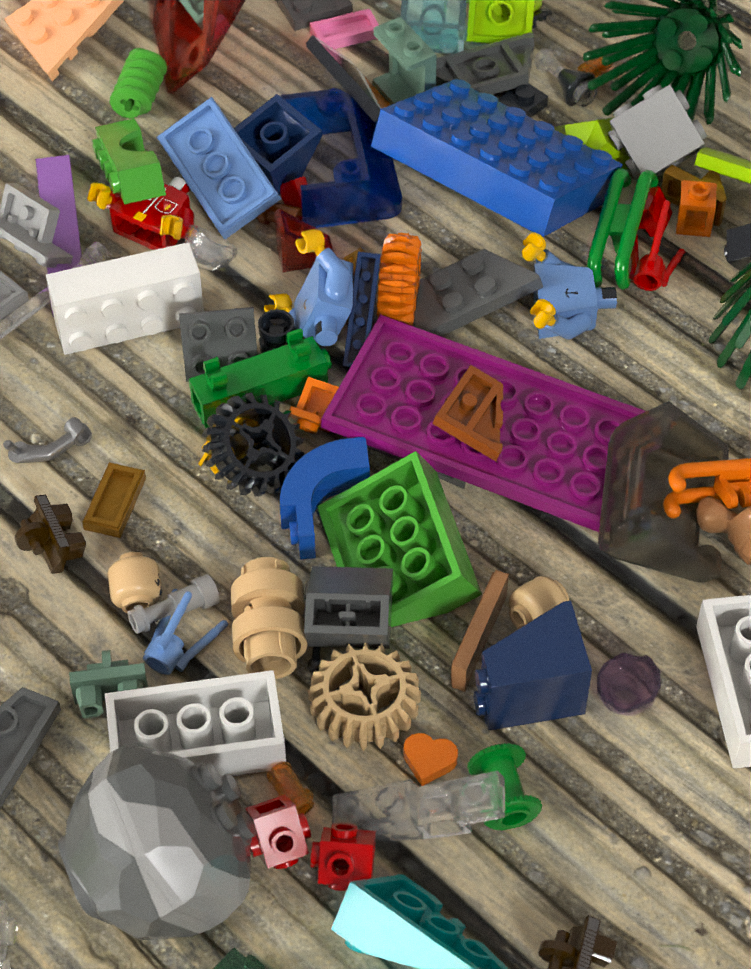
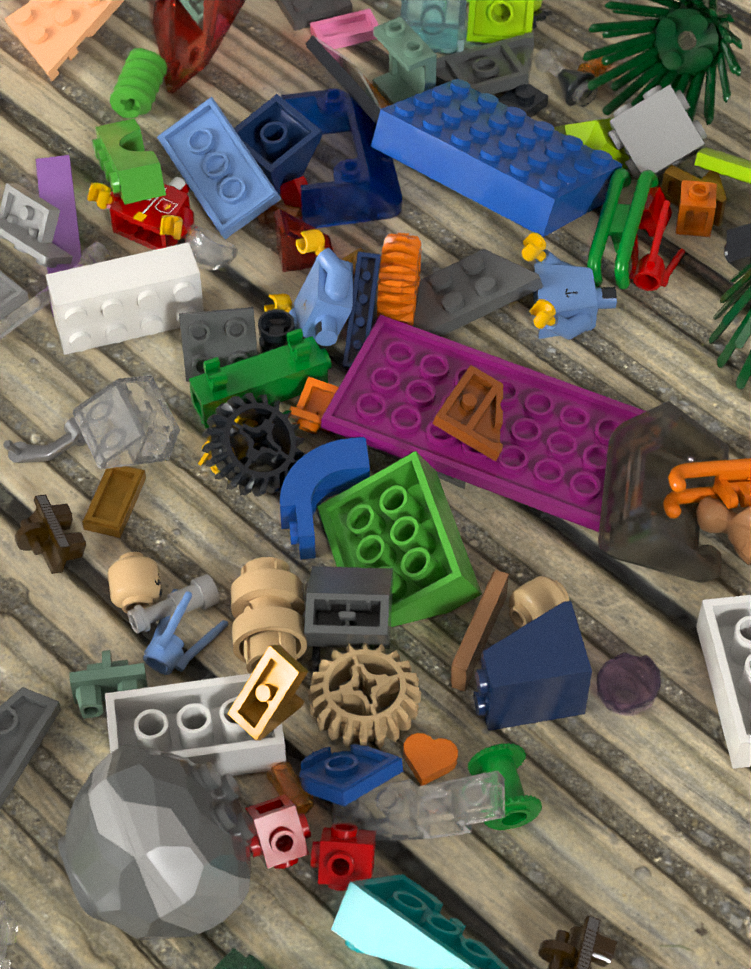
none -> clear slope [72,375,180,469]
none -> slope [228,645,308,741]
none -> blue tile [299,744,403,806]

